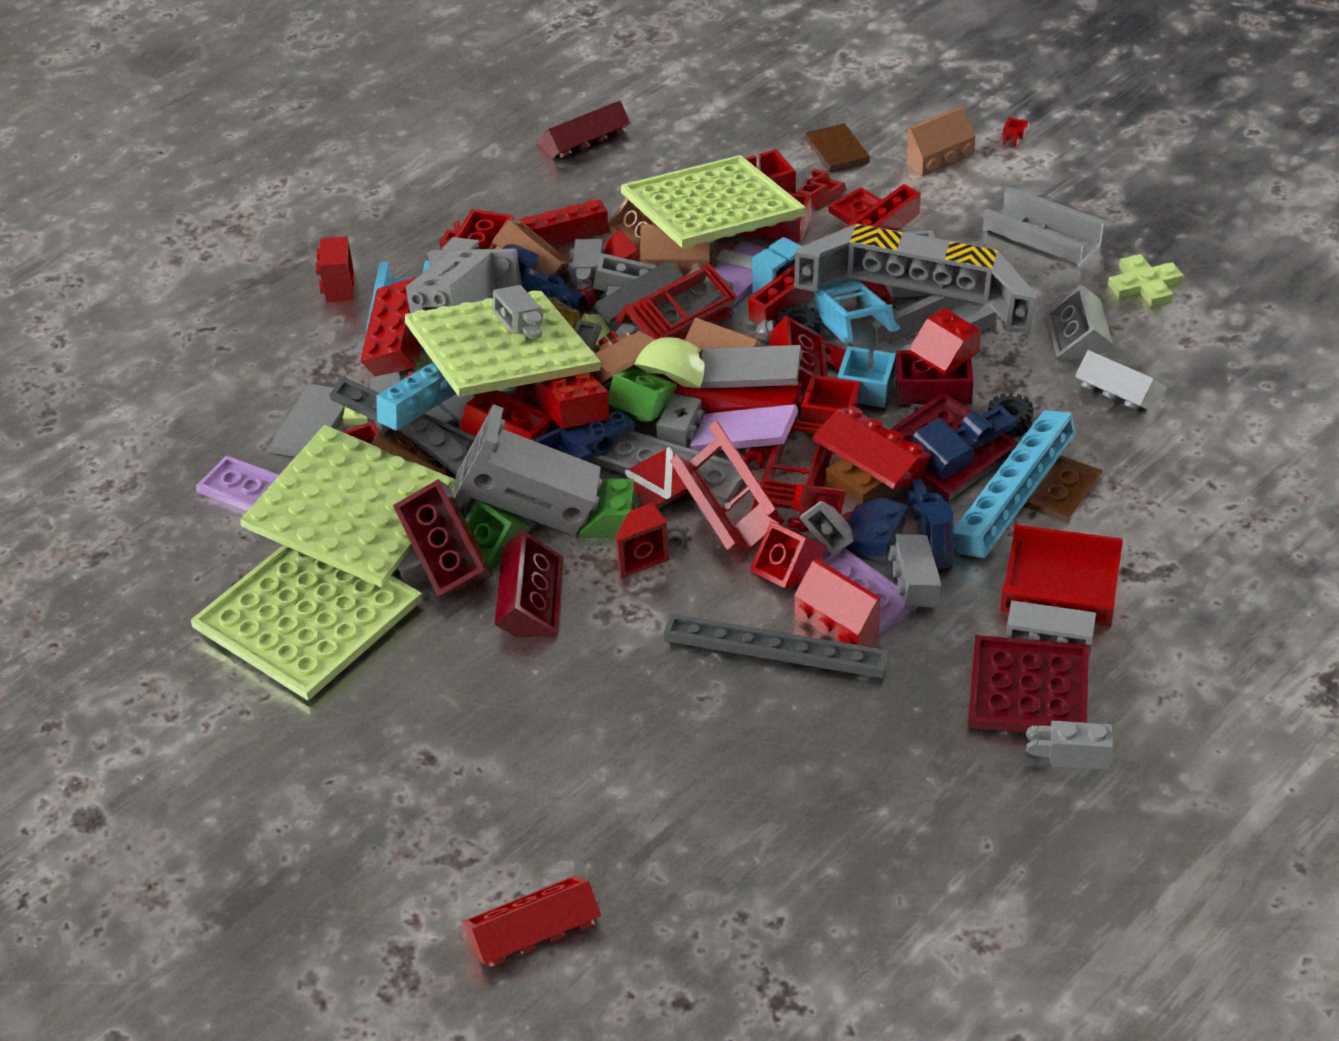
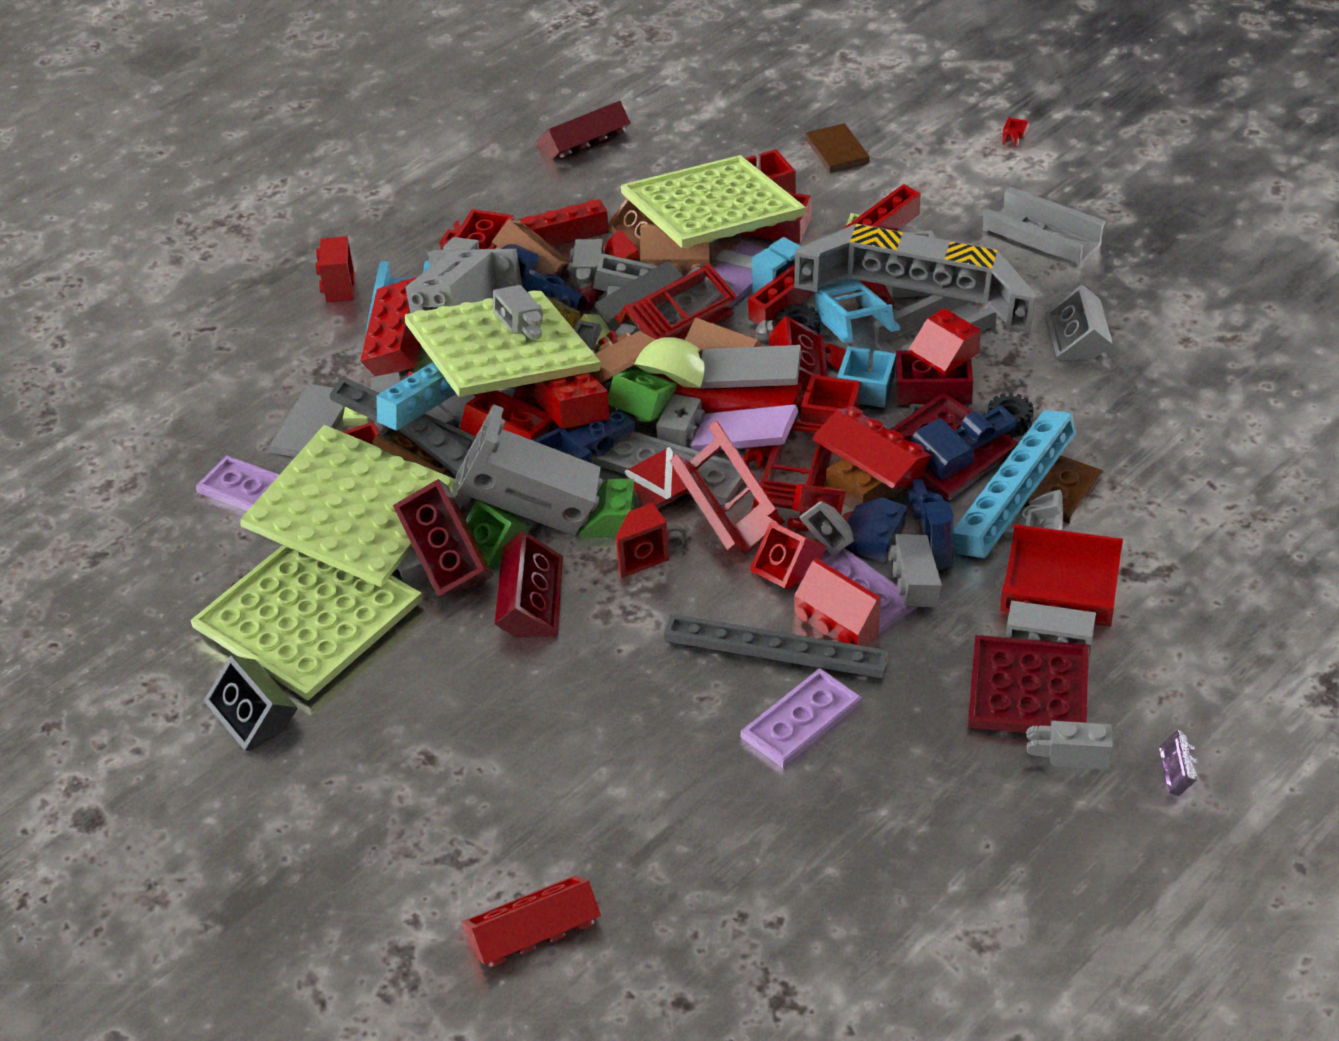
red slope [797,169,847,211] -> none
red plate [828,187,882,224] -> none
nougat slope [907,106,975,176] -> none
slope [1075,350,1167,410] -> none
yellowish green plate [1108,254,1184,307] -> none
none -> black slope [203,655,298,751]
none -> lavender tile [741,668,862,768]
none -> light grey brick [1003,490,1063,539]
none -> clear purple plate [1159,730,1197,797]

